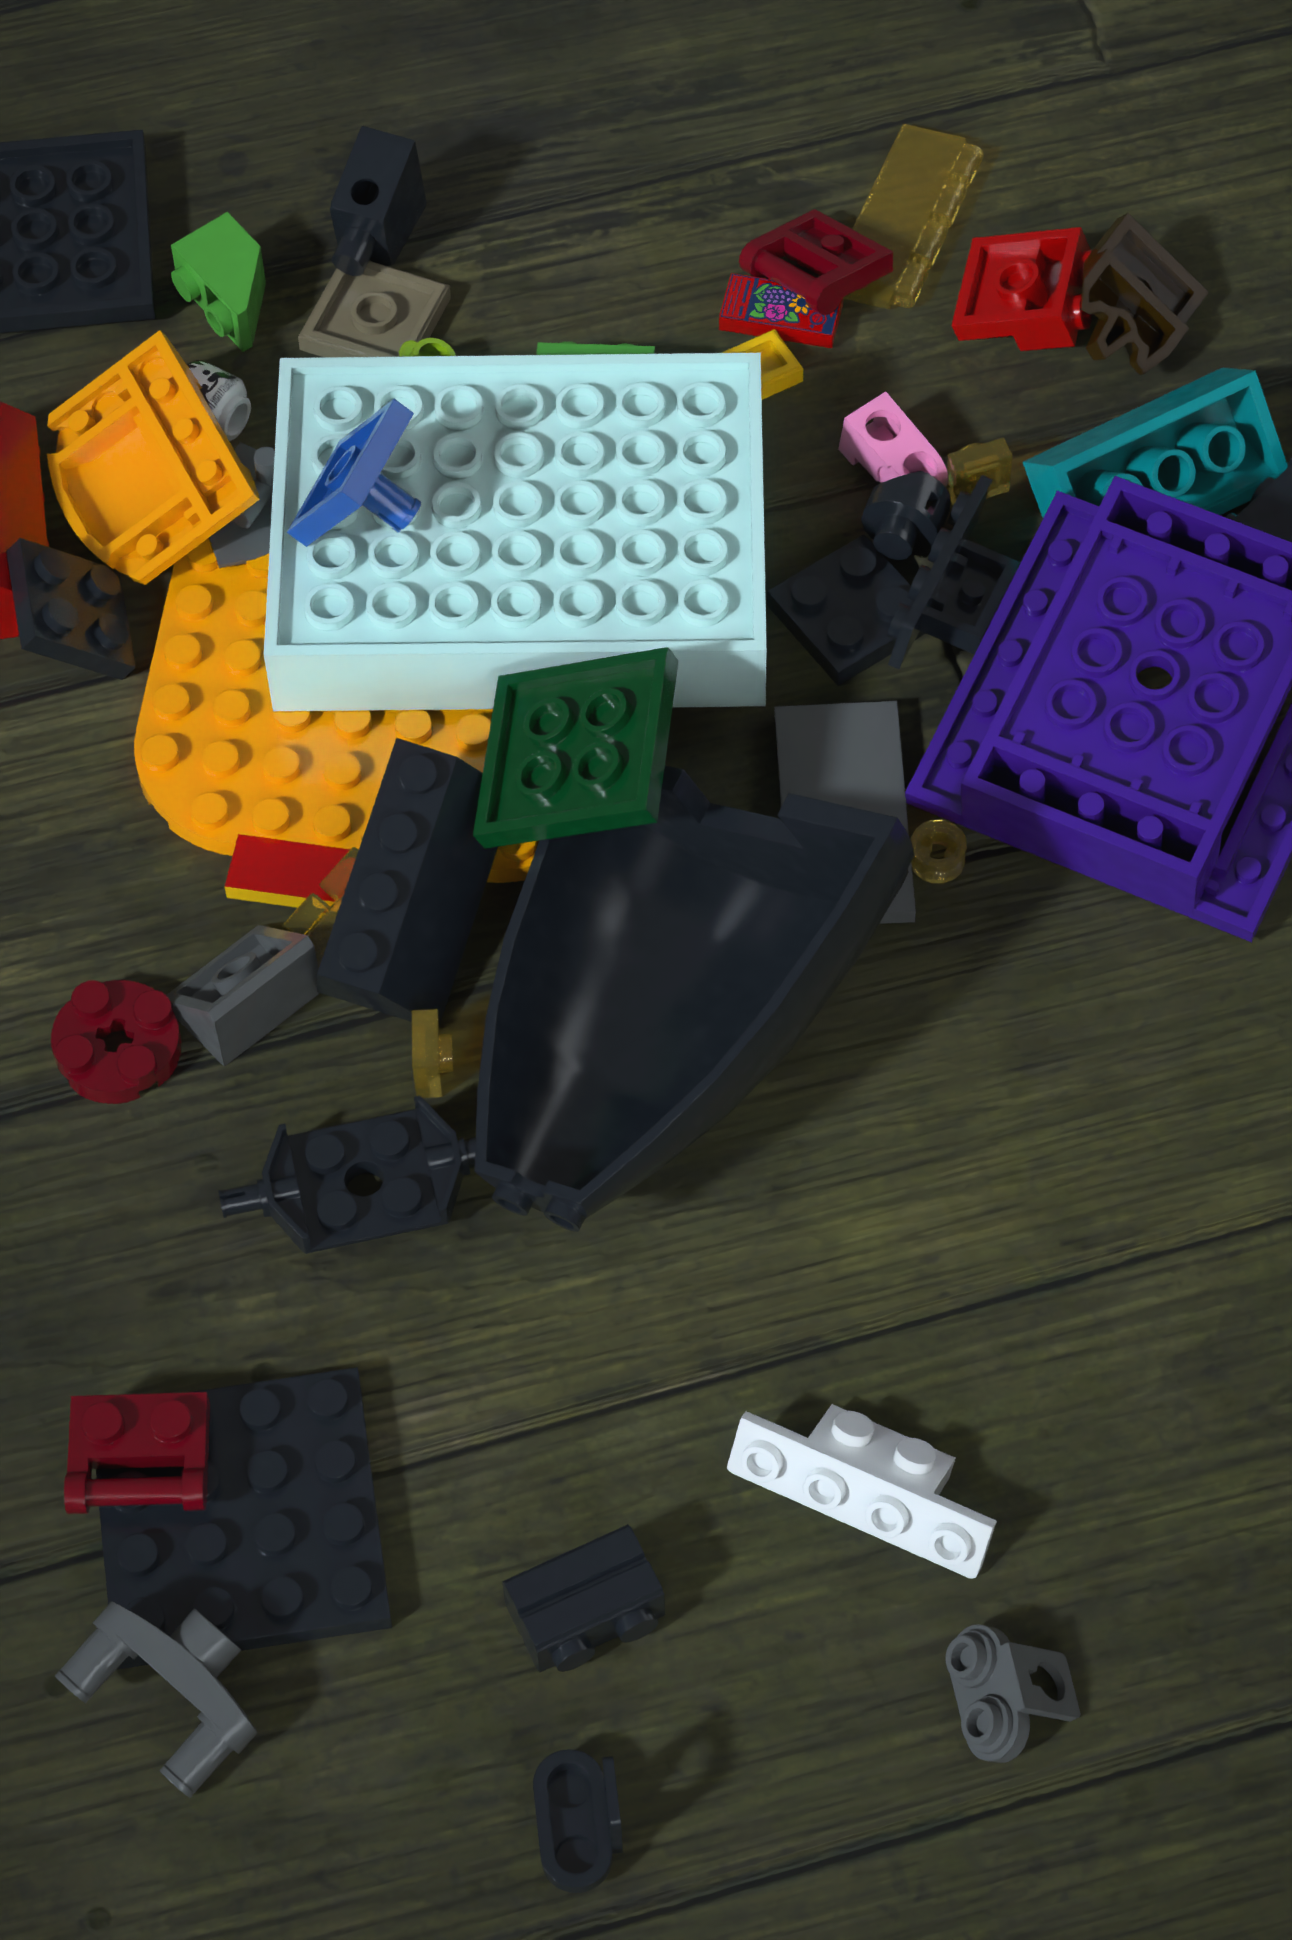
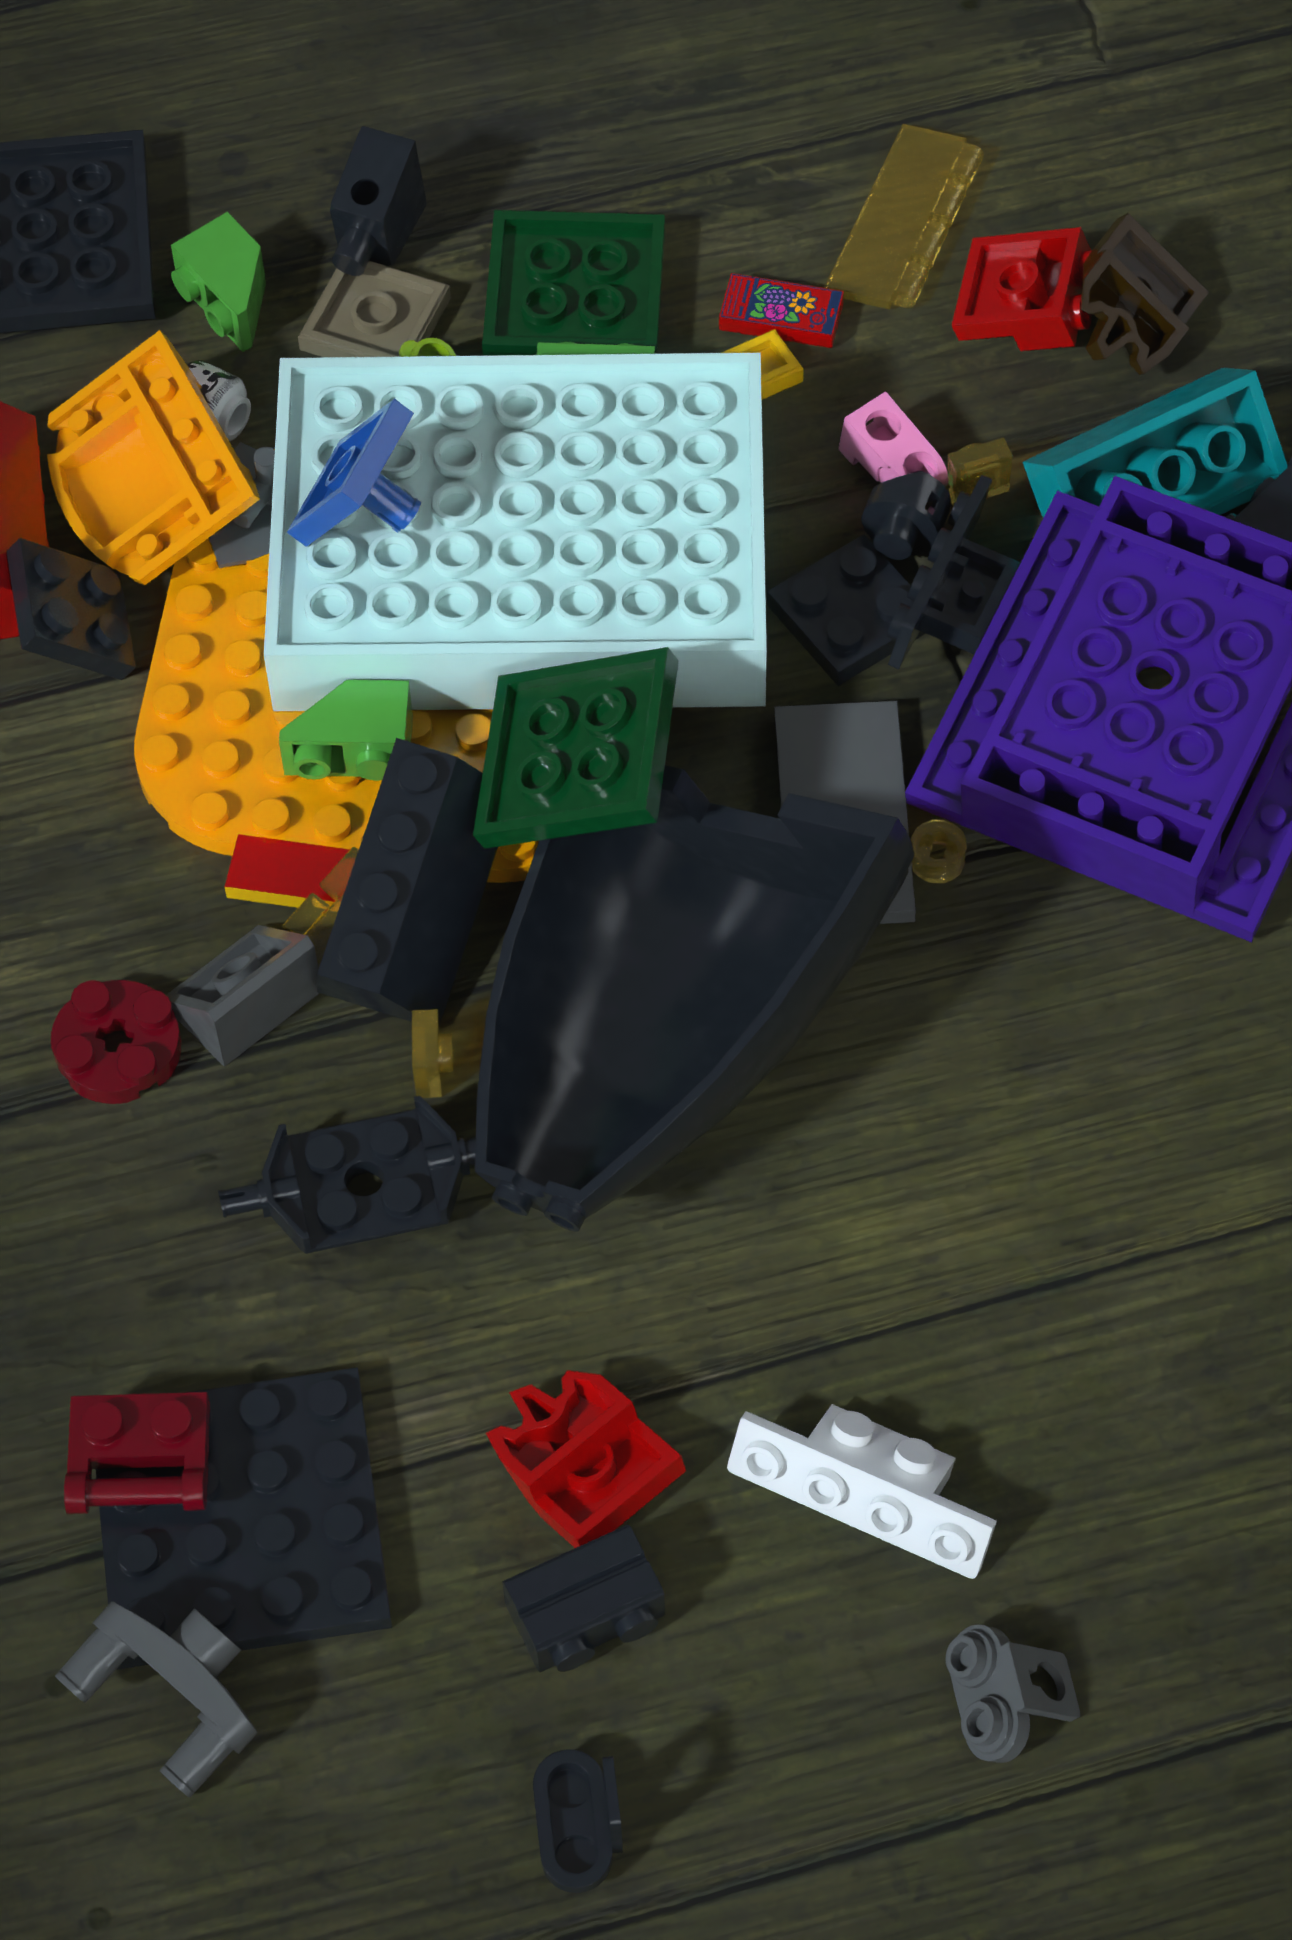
dark red plate [739,209,893,315] -> none
none -> bright green slope [279,680,413,781]
none -> dark green plate [482,210,665,356]
none -> red plate [486,1370,686,1548]

